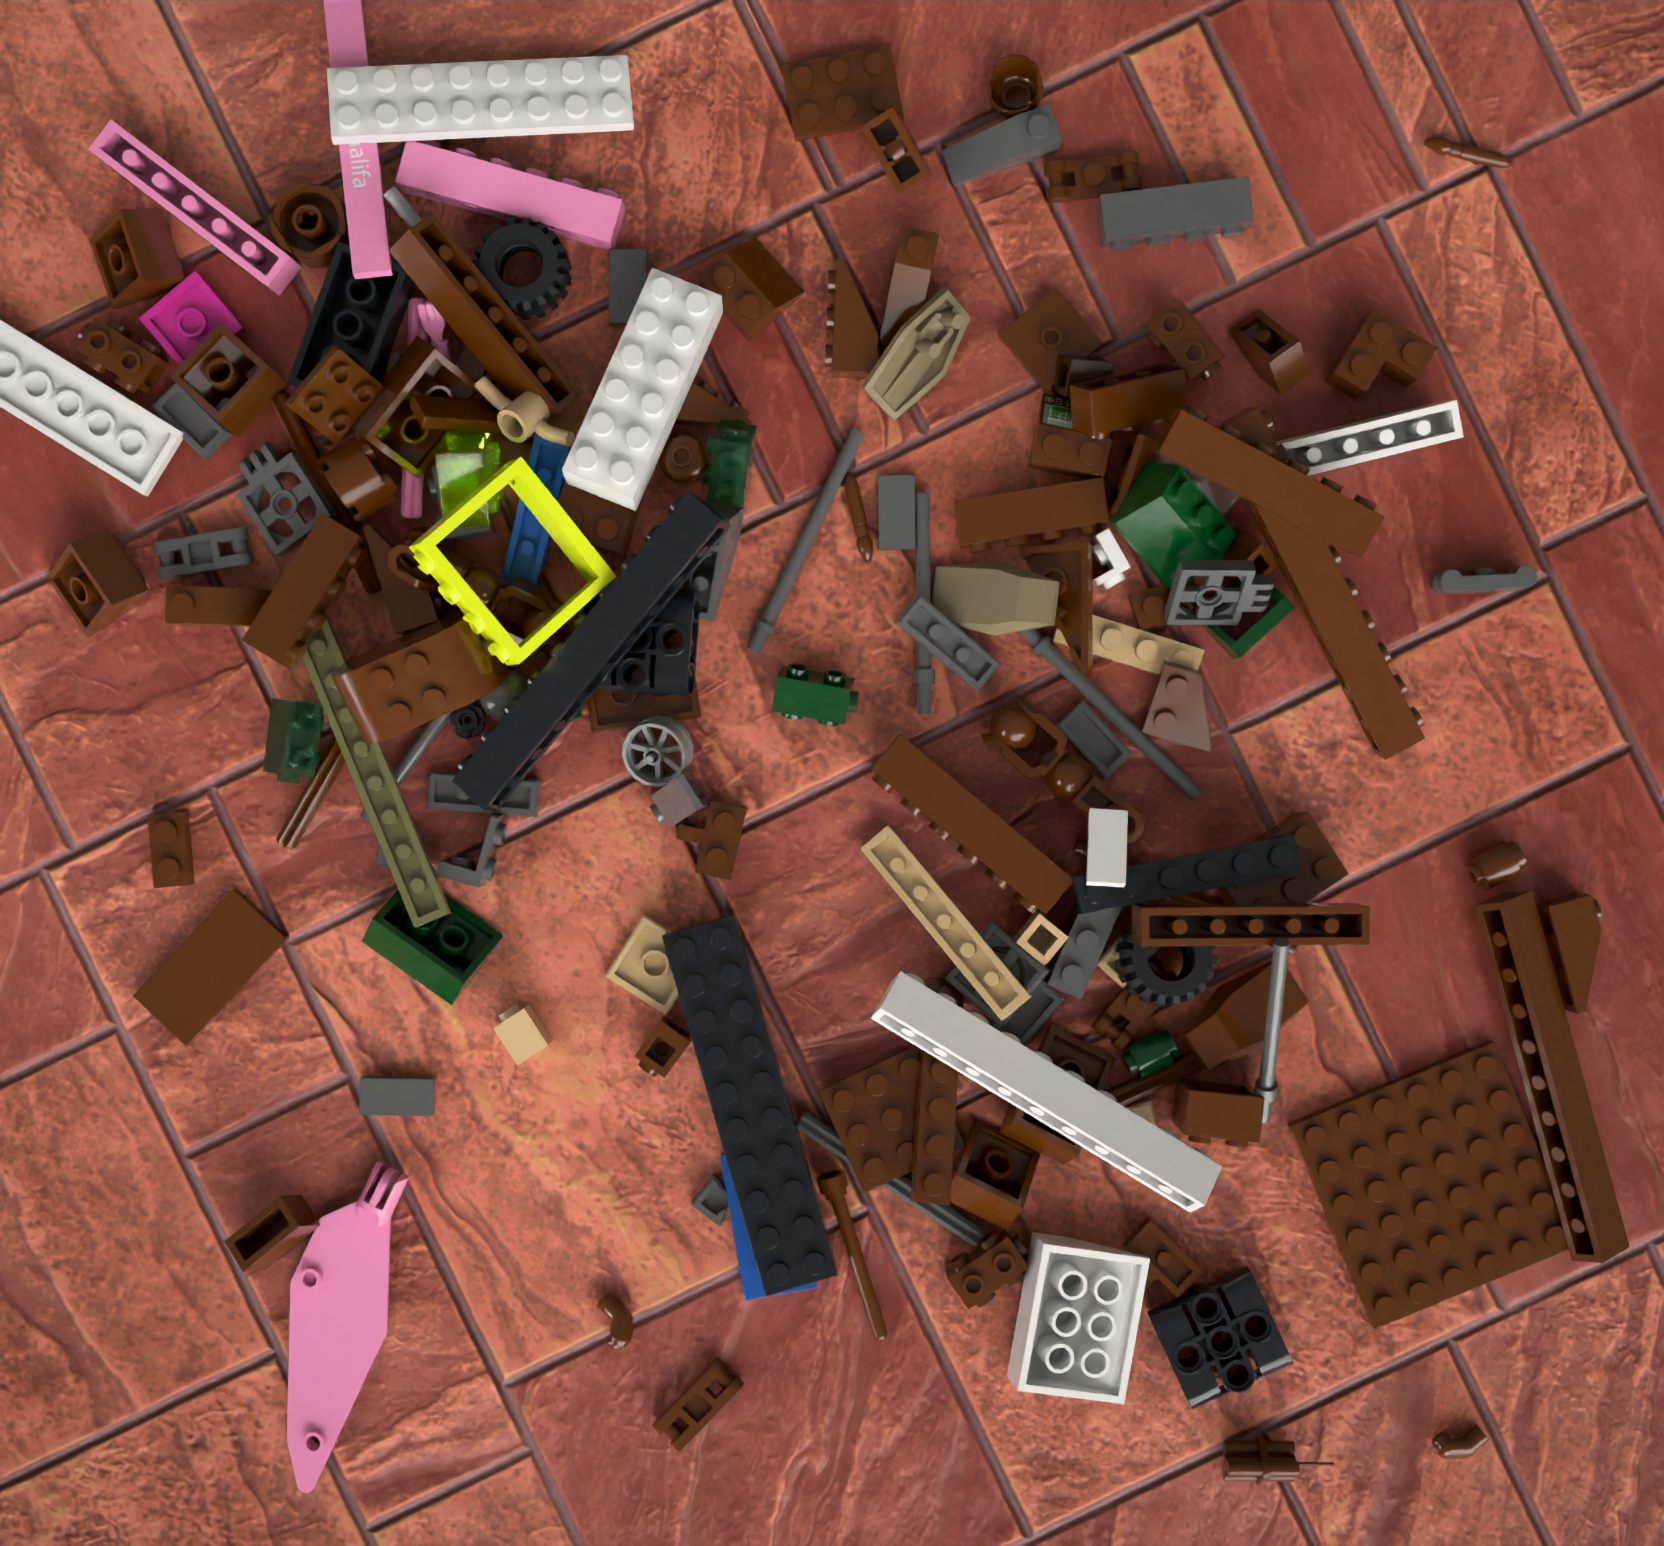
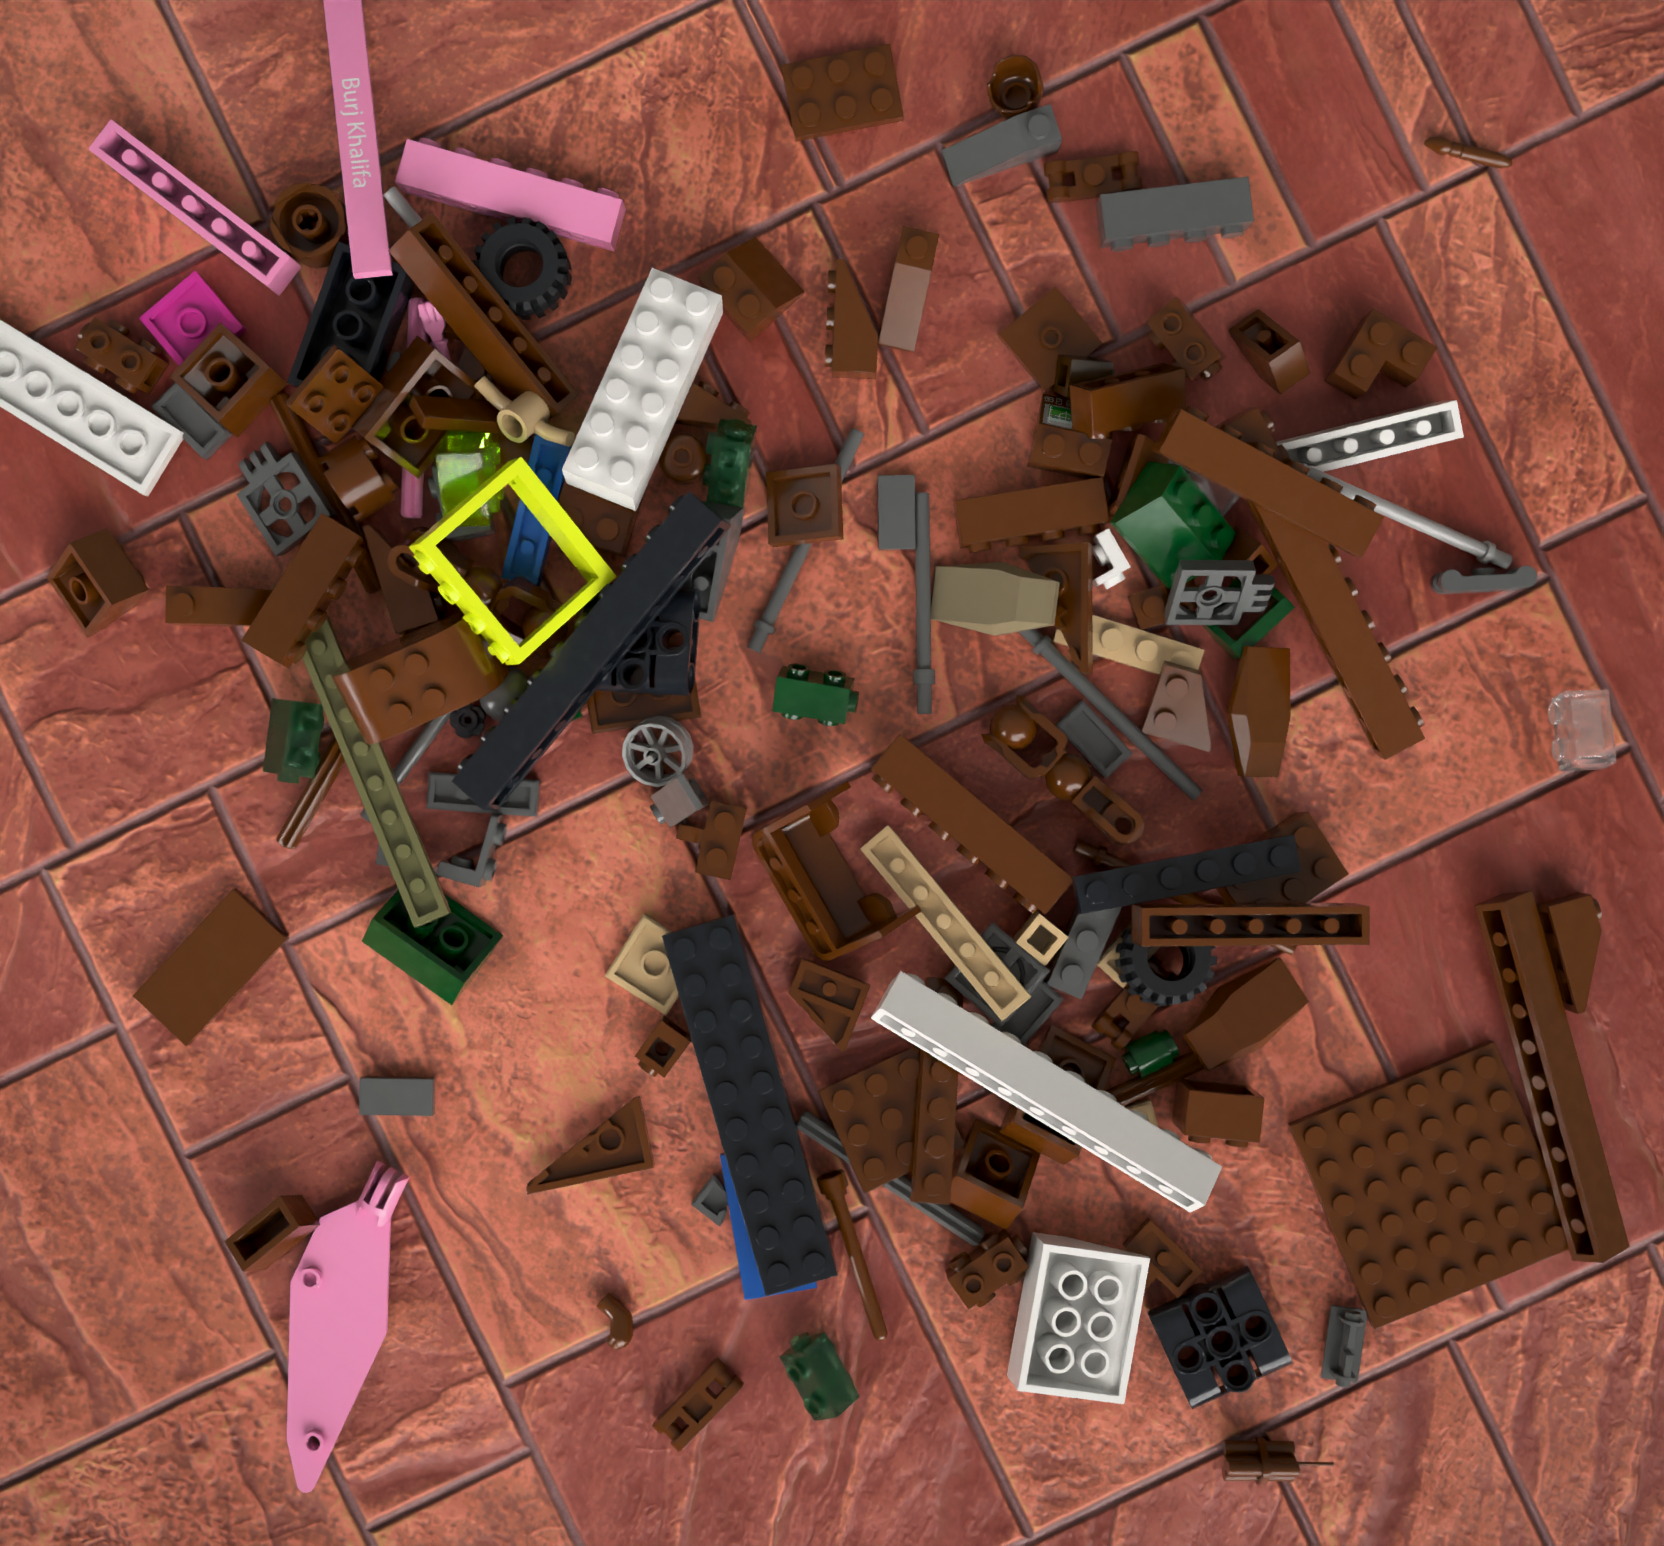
reddish brown slope [89,208,184,309] -> none
reddish brown plate [147,812,195,888] -> none
dark grey plate [153,527,254,581] -> none
white plate [327,55,634,145] -> none
tan brick [493,1004,553,1065] -> none
dark grey tile [608,249,648,325] -> none
reddish brown piece [844,473,873,562] -> none
reddish brown brick [860,106,932,194] -> none
dark tan piece [861,288,971,421] -> none
dark grey tile [893,593,1001,692] -> none
white tile [1086,808,1128,887] -> none
dark grey bar [1254,937,1290,1123] -> none
reddish brown arm [1432,1425,1489,1459] -> none
reddish brown brick [1467,841,1527,890] -> none
none -> reddish brown wing [526,1096,655,1194]
none -> reddish brown windscreen [752,781,921,961]
none -> reddish brown plate [766,463,844,548]
none -> clear green brick [779,1332,860,1421]
none -> reddish brown wing [789,958,871,1052]
none -> reddish brown piece [1227,646,1291,777]
none -> light grey bar [1300,463,1512,569]
none -> dark grey hinge [1321,1305,1367,1388]
none -> clear brick [1548,689,1616,771]

